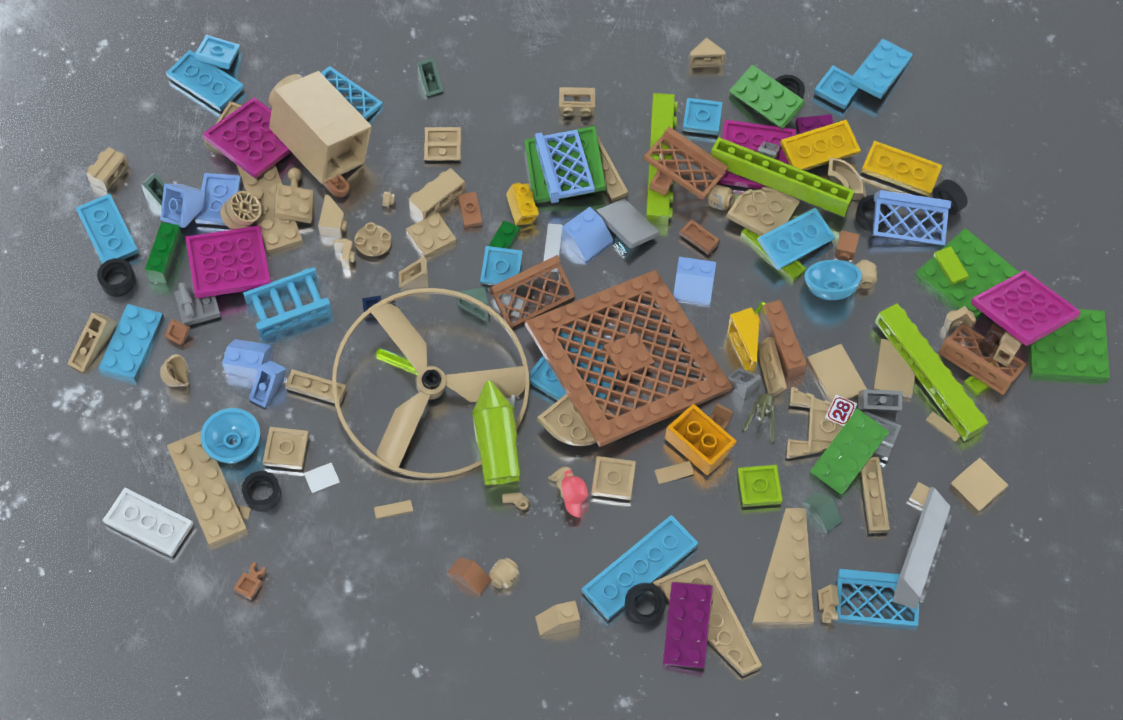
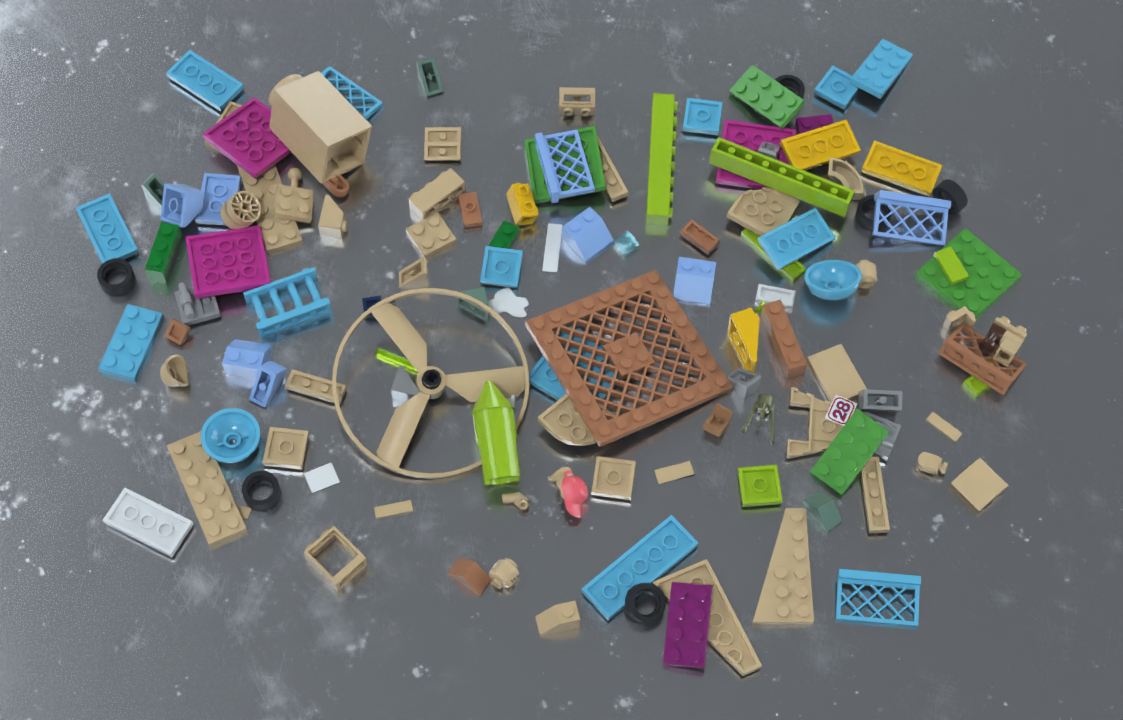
tan slope [67,313,118,373] -> none
tan brick [86,147,128,191] -> none
medium azure plate [194,35,240,70] -> none
nougat plate [233,562,266,601] -> none
tan bracket [333,238,356,269] -> none
tan dish [354,222,391,257] -> none
tan plate [382,190,395,208] -> none
nougat fence [488,255,575,328] -> none
light grey tile [596,198,660,249] -> none
nougat fence [643,127,728,200] -> none
nougat plate [649,164,680,196] -> none
light orange slope [665,403,737,476] -> none
tan slope [689,38,726,66] -> none
tan head [707,185,735,211] -> none
tan plate [757,337,787,397] -> none
tan plate [818,584,839,624] -> none
nougat brick [834,230,860,262] -> none
tan tile [873,339,915,399] -> none
lime brick [875,303,988,441] -> none
light grey slope [892,487,952,610] -> none
tan tile [909,482,930,508] -> none
dark pink plate [971,270,1081,346] -> none
bright green plate [1029,309,1110,381] -> none
none -> tan window [304,526,368,592]
none -> light grey slope [391,365,420,402]
none -> white tile [755,284,796,310]
none -> tan arm [917,452,948,475]

